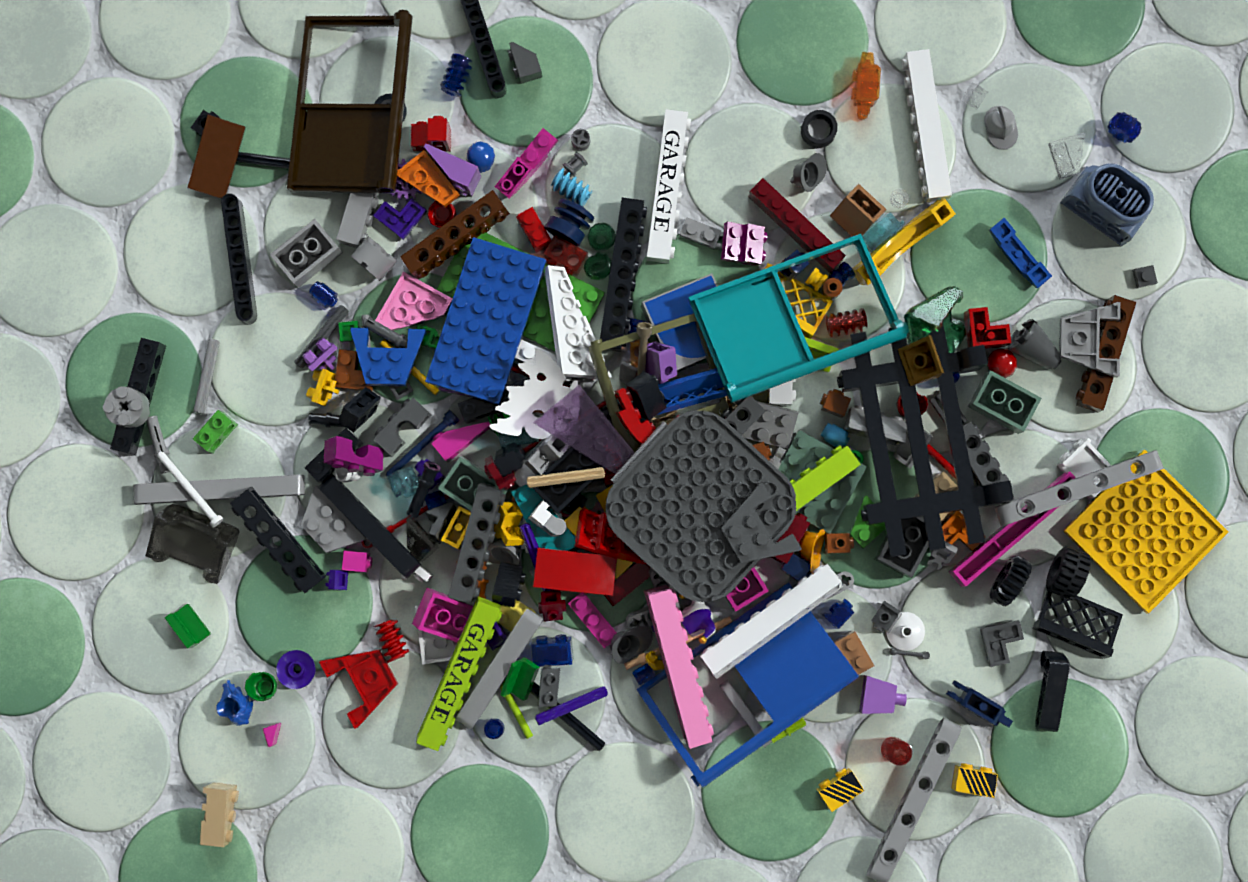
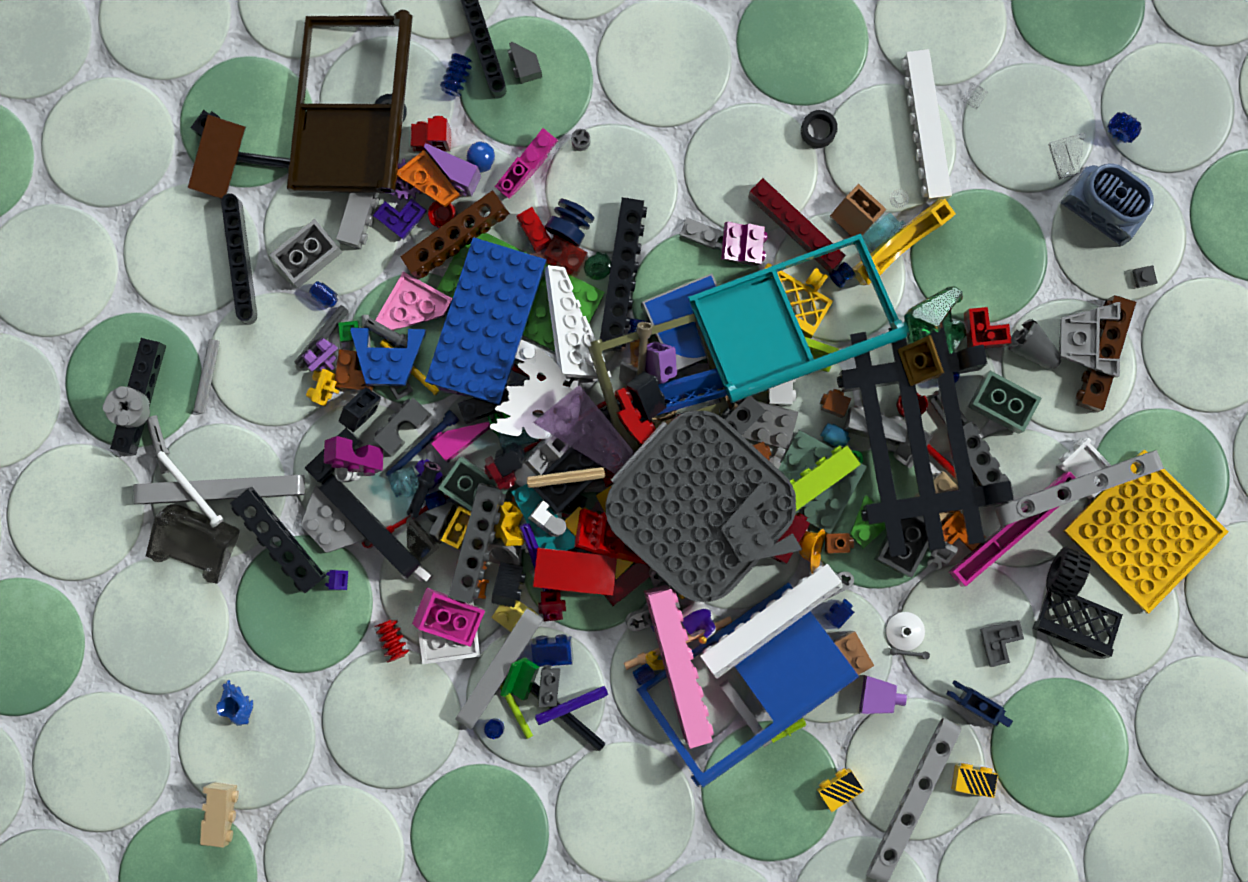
green panel [165,604,211,649] -> none
bright green brick [193,410,238,453] -> none
green hair [245,672,277,702] -> none
dark pink slope [263,723,281,747] -> none
dark purple dish [276,650,316,689] -> none
black pin [308,412,346,428] -> none
red wing [319,649,399,729] -> none
dark pink brick [342,551,373,572] -> none
light grey brick [351,236,397,281] -> none
green tile [416,324,440,350] -> none
lime brick [416,596,502,751] -> none
dark purple panel [487,622,508,650] -> none
medium azure piece [551,168,593,207] -> none
flat silver bush [563,152,588,177] -> none
dark pink plate [568,592,617,649] -> none
clear green hair [587,222,616,251] -> none
dark grey piece [609,626,653,664] -> none
white brick [647,109,691,264] -> none
dark pink brick [725,567,769,612] -> none
dark blue brick [780,250,810,282] -> none
dark blue brick [780,553,811,582] -> none
dark grey piece [790,153,827,192] -> none
dark orange brick [822,278,843,299] -> none
clear red piece [826,308,868,338] -> none
clear orange hinge [851,52,881,120] -> none
dark grey brick [872,601,902,633] -> none
clear red piece [881,737,912,766] -> none
light grey piece [984,106,1018,149] -> none
red hair [987,348,1017,378] -> none
blue slope [989,217,1052,288] -> none
black gear [990,555,1032,607] -> none
black beam [1035,650,1070,732] -> none

